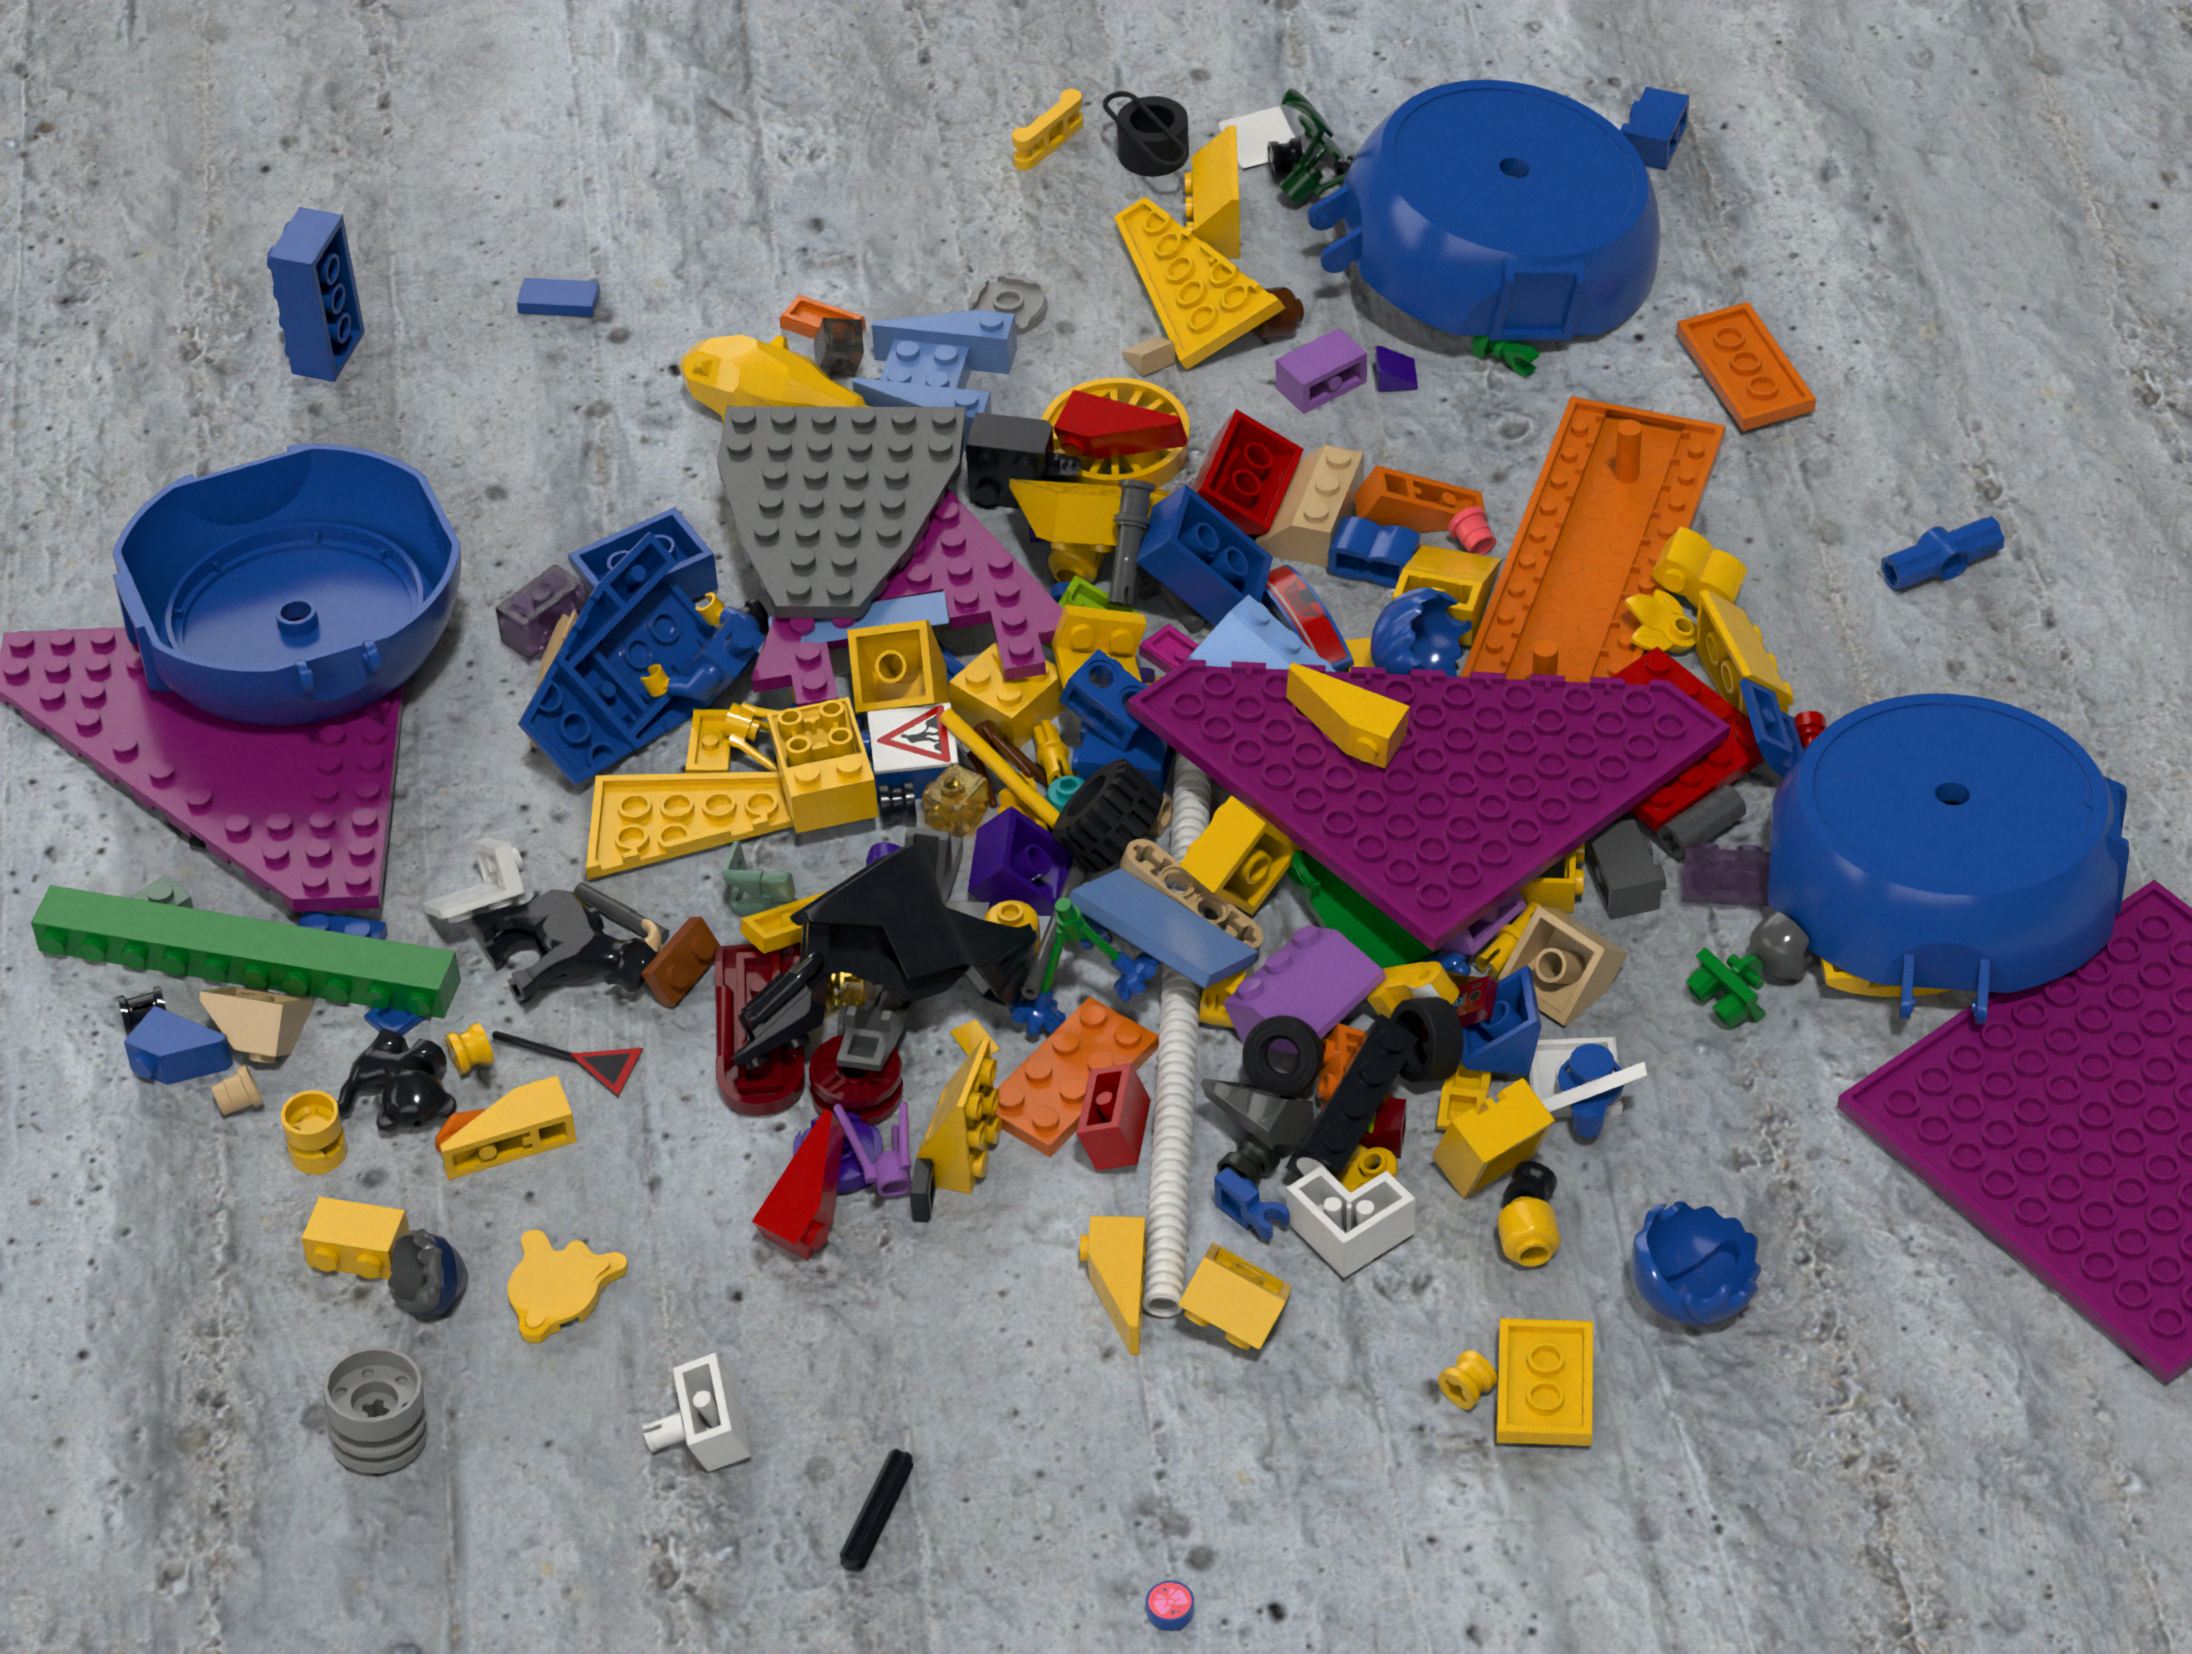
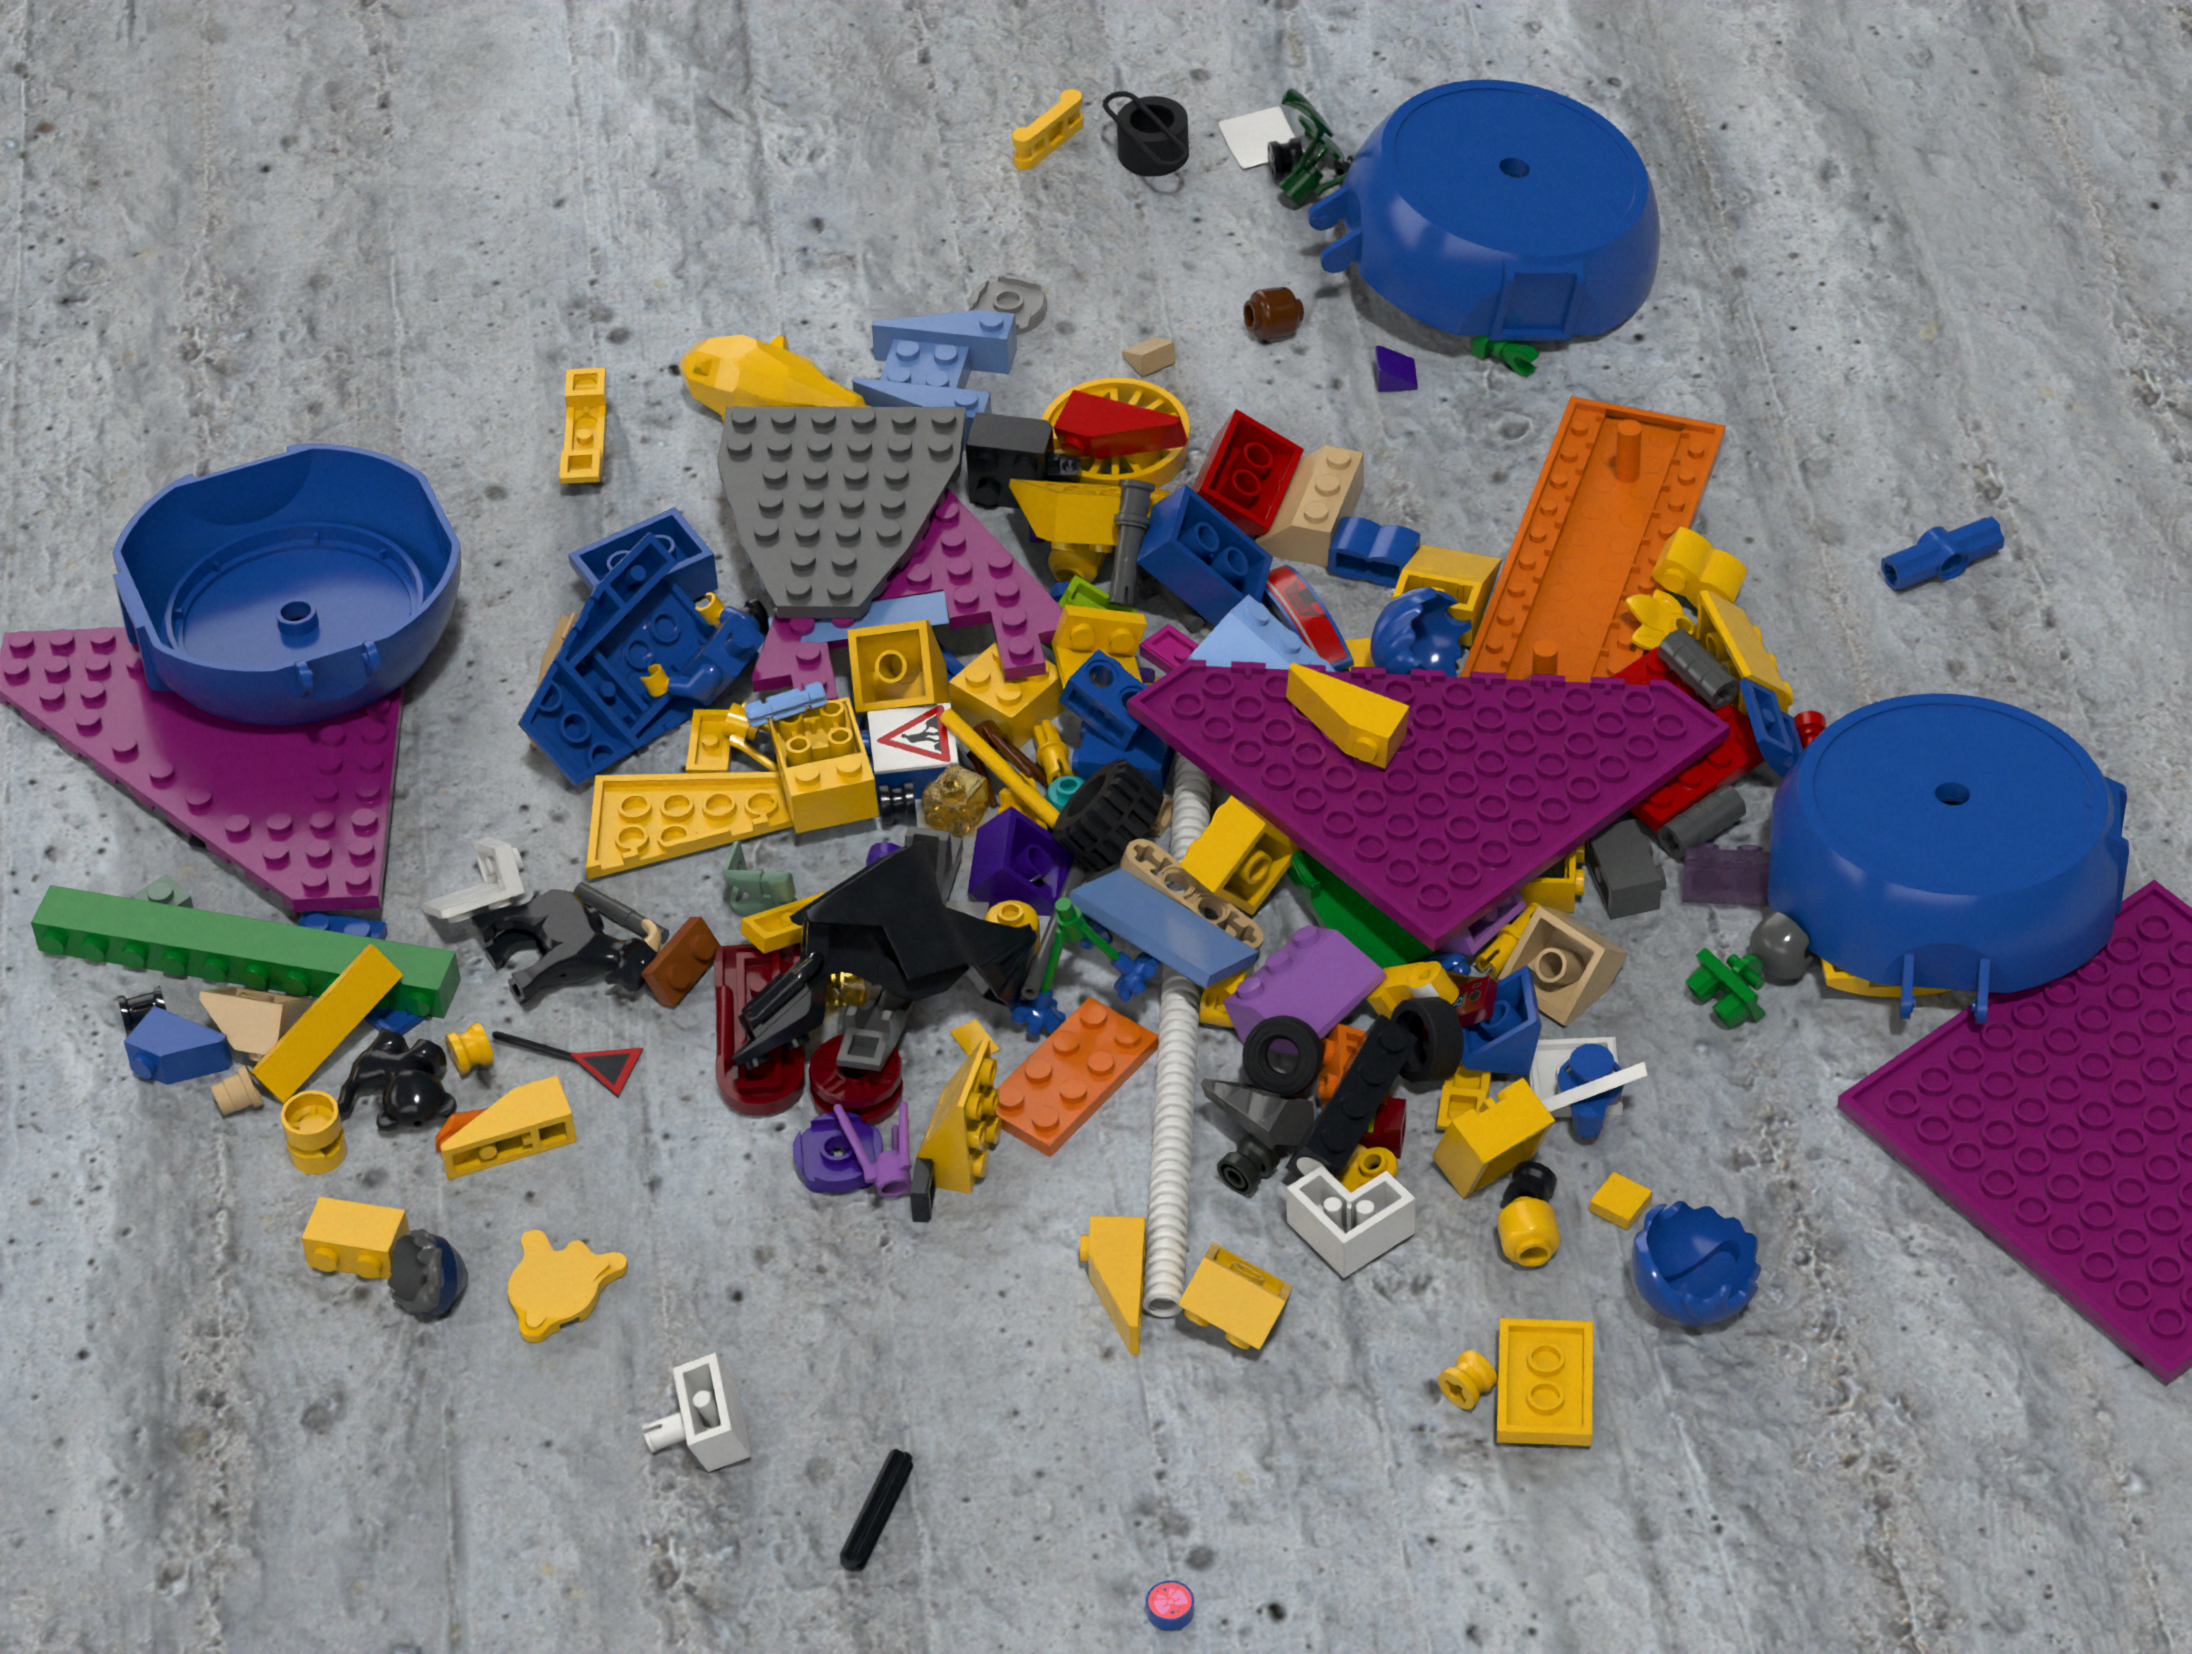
blue brick [267,207,365,382] -> none
light grey wheel [323,1346,428,1474] -> none
clear purple brick [495,564,586,661] -> none
tile [517,278,600,317] -> none
red slope [752,1109,845,1261] -> none
orange tile [779,295,866,350] -> none
clear smoke brick [813,318,864,378] -> none
red brick [1076,1063,1151,1171] -> none
yellow wing [1113,196,1285,370] -> none
yellow slope [1185,126,1241,259] -> none
blue plate [1214,1168,1290,1240] -> none
medium lavender brick [1275,328,1367,414] -> none
orange slope [1354,465,1487,533] -> none
coral piece [1448,506,1496,555] -> none
blue brick [1620,87,1689,171] -> none
orange plate [1676,302,1816,431] -> none
none -> yellow tile [249,944,403,1104]
none -> yellow slope [559,367,607,484]
none -> light blue axle [744,682,827,728]
none -> yellow tile [1589,1171,1653,1230]
none -> dark grey axle [1657,628,1740,710]

